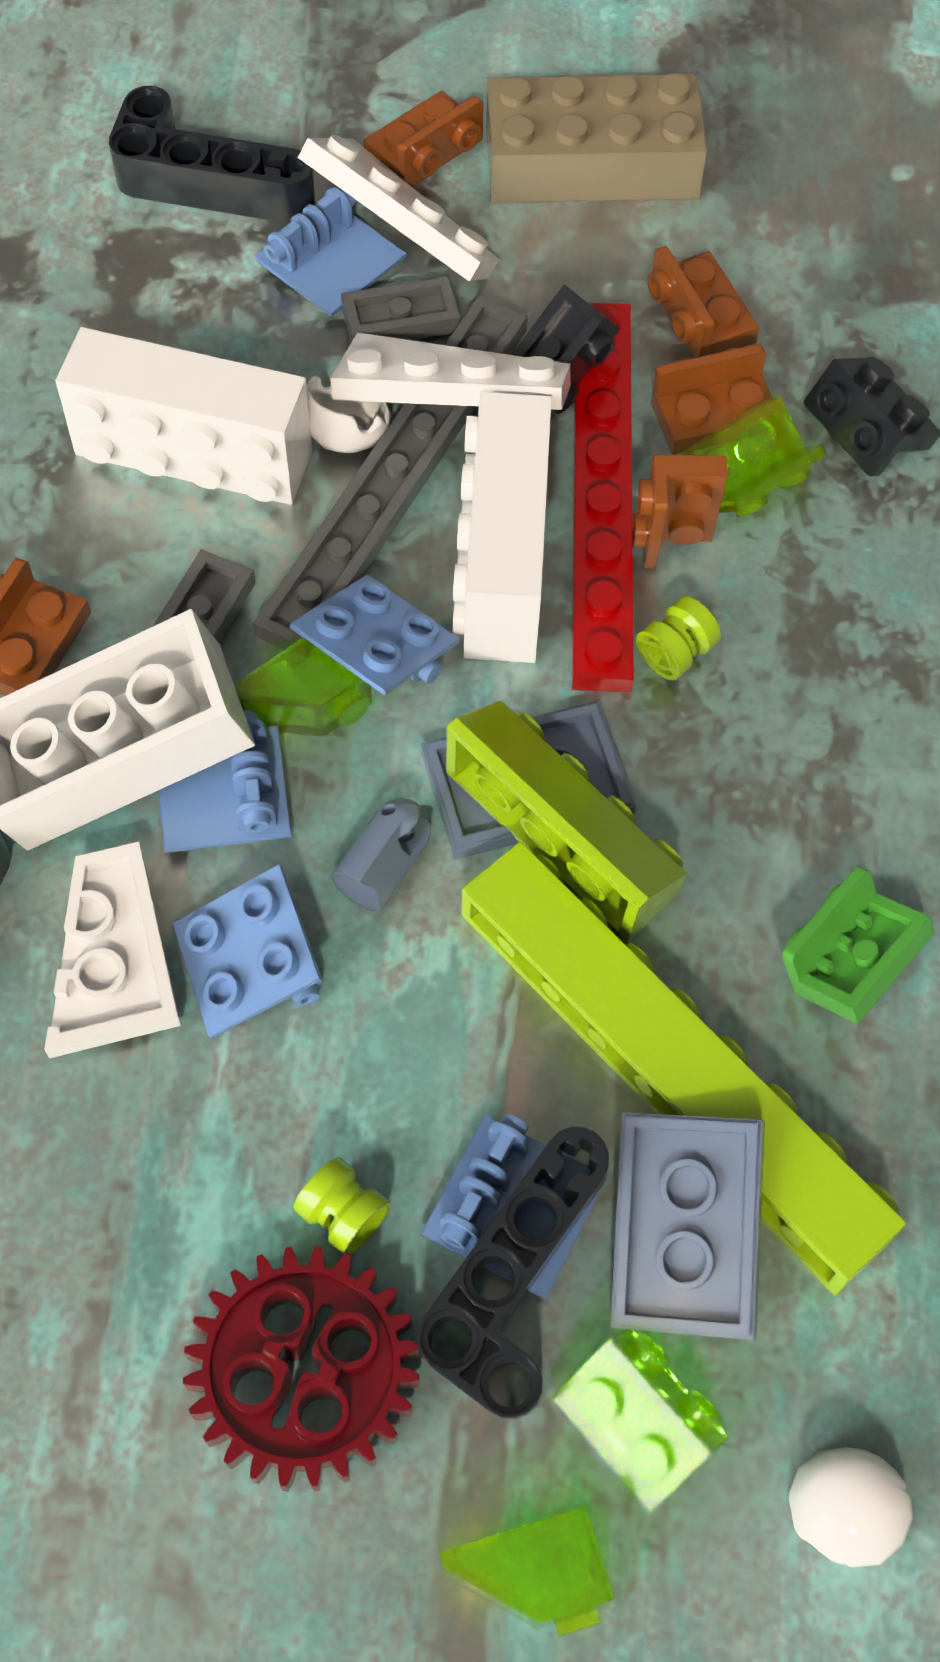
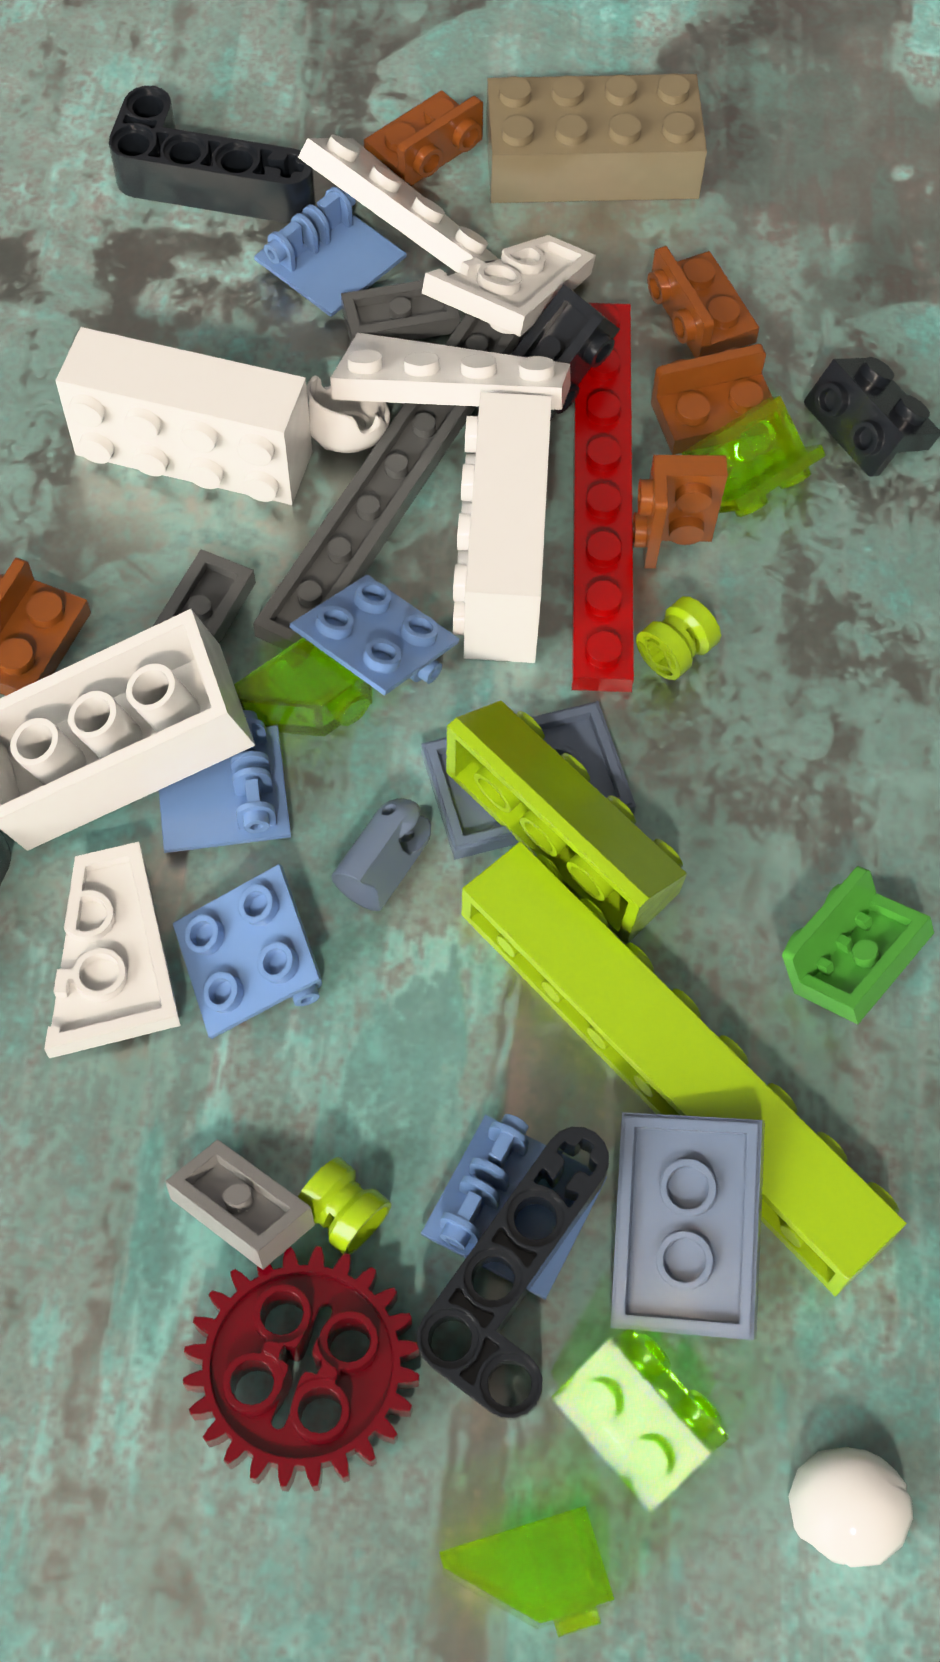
none -> light grey plate [165,1139,315,1270]
none -> white wing [422,235,596,336]

